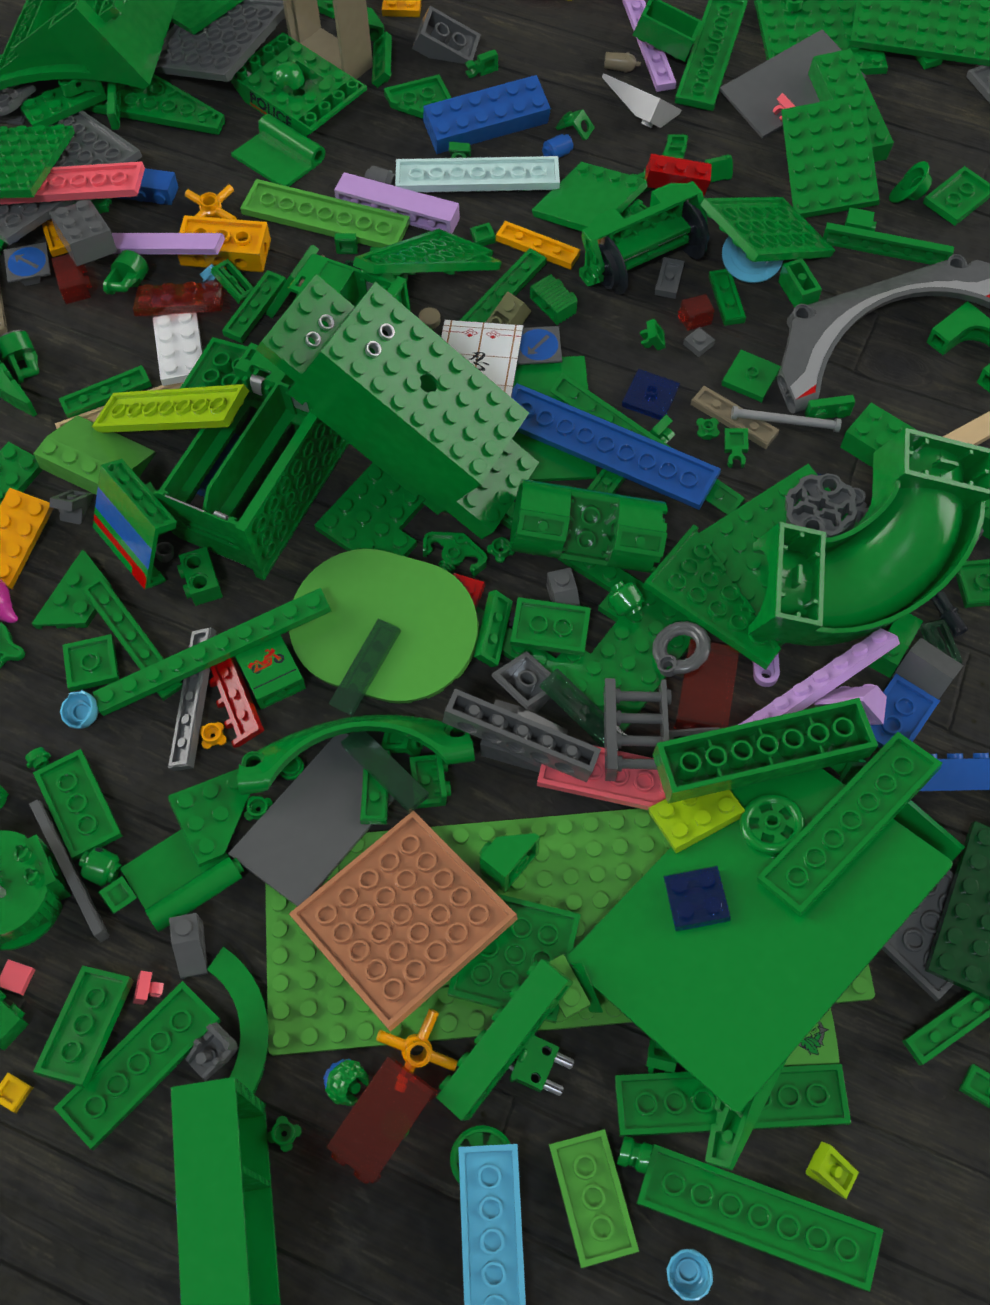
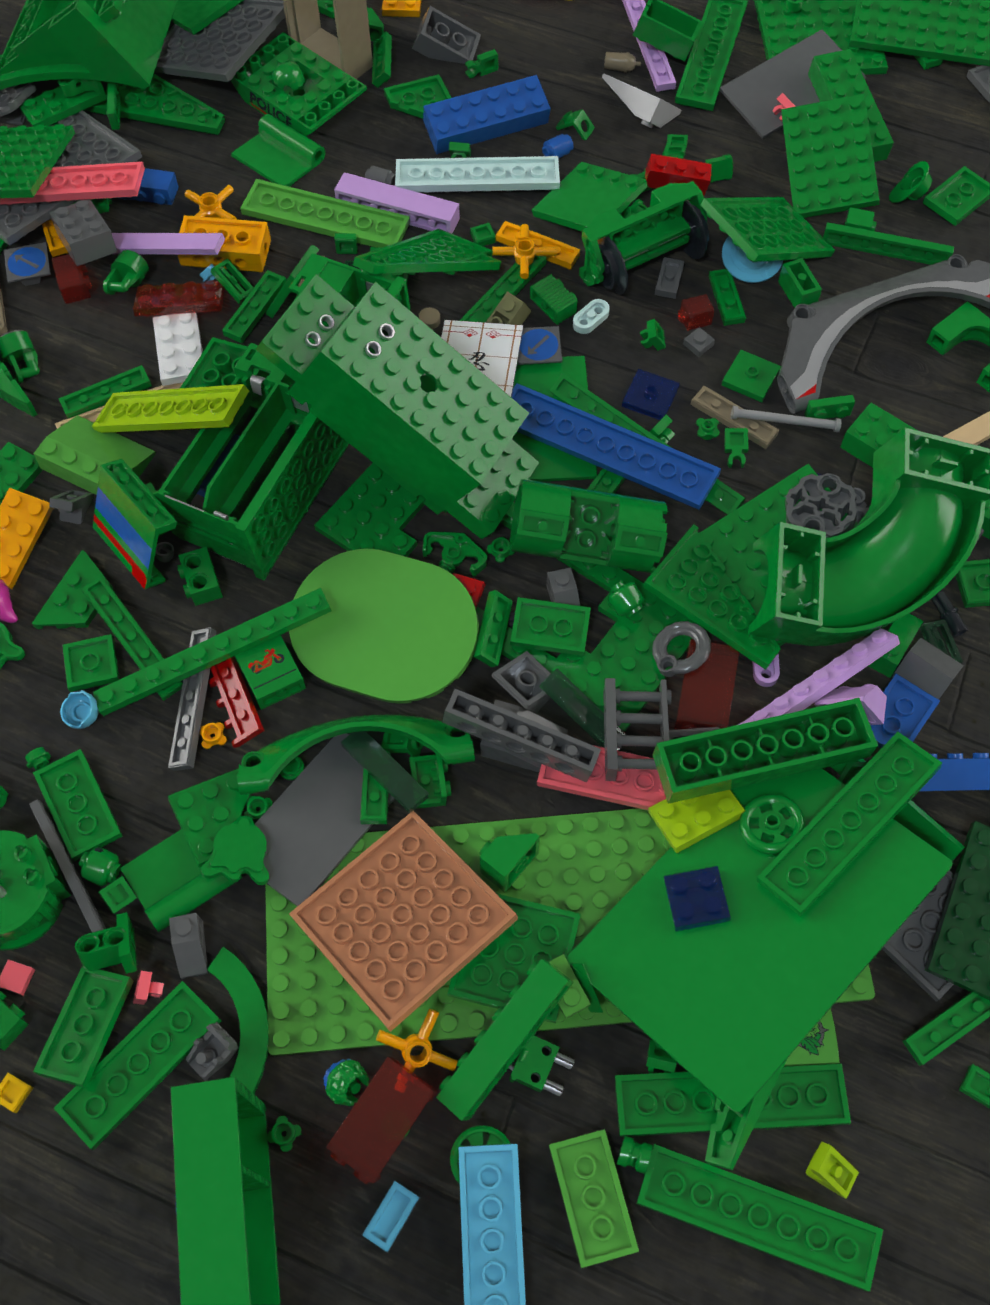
clear green tile [329,618,401,716] -> none
medium azure hair [666,1249,713,1301] -> none
none -> green tile [75,912,137,974]
none -> green tile [201,816,269,885]
none -> medium azure tile [363,1181,419,1252]
none -> light orange bar [493,224,557,279]
none -> light aqua plate [573,299,610,334]

